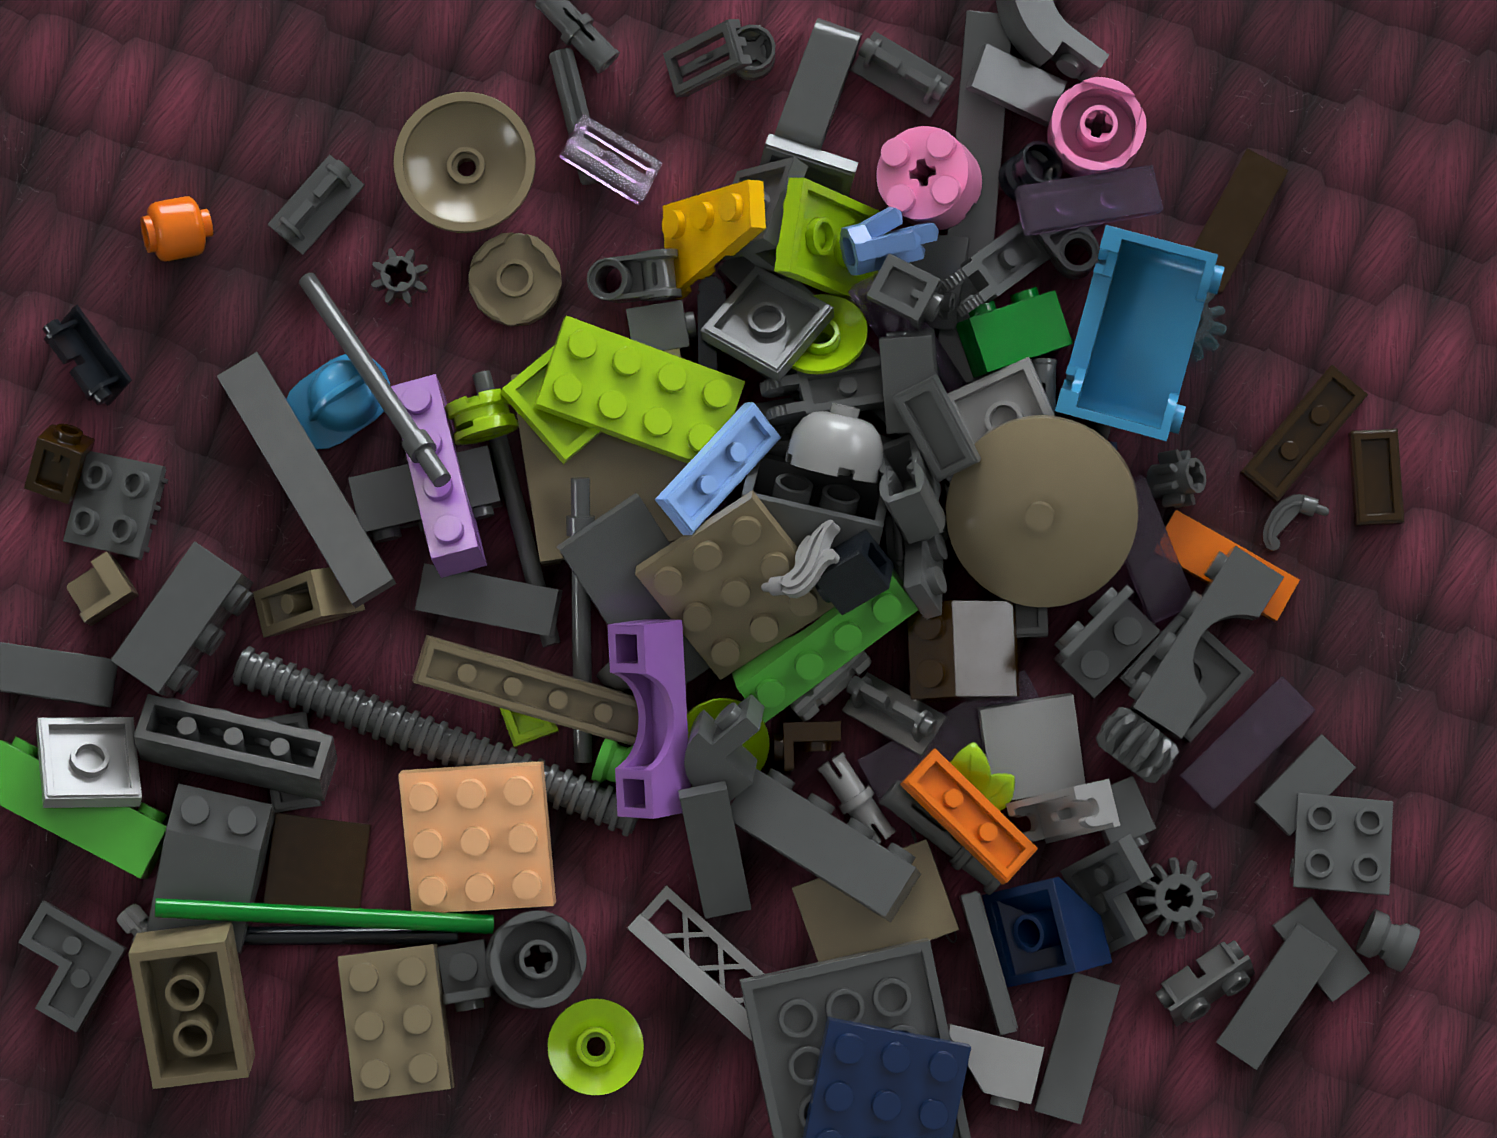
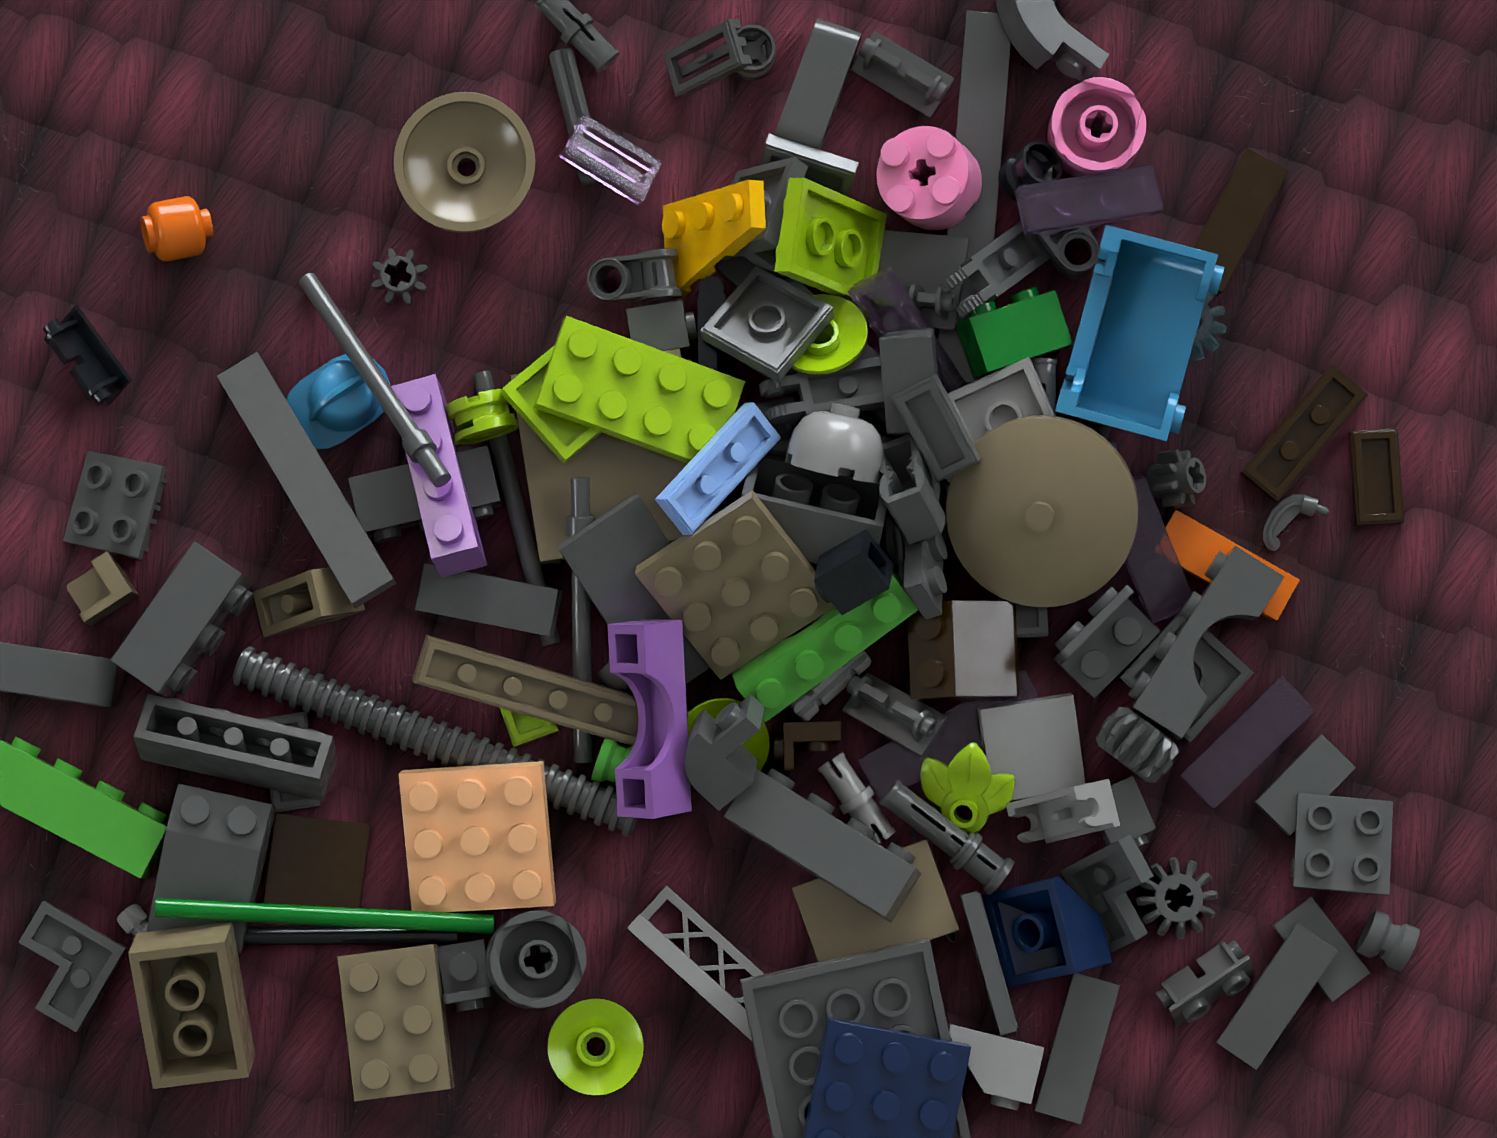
dark brown bracket [24,424,95,504] -> none
light grey tile [36,717,142,808] -> none
dark grey hinge [268,154,365,255] -> none
dark tan tile [468,232,562,327] -> none
dark grey tile [678,781,751,919] -> none
light grey piece [761,520,841,598] -> none
medium blue rock [839,207,939,276] -> none
dark grey bracket [867,254,945,330] -> none
orange tile [900,748,1038,885] -> none
tile [965,43,1067,127] -> none

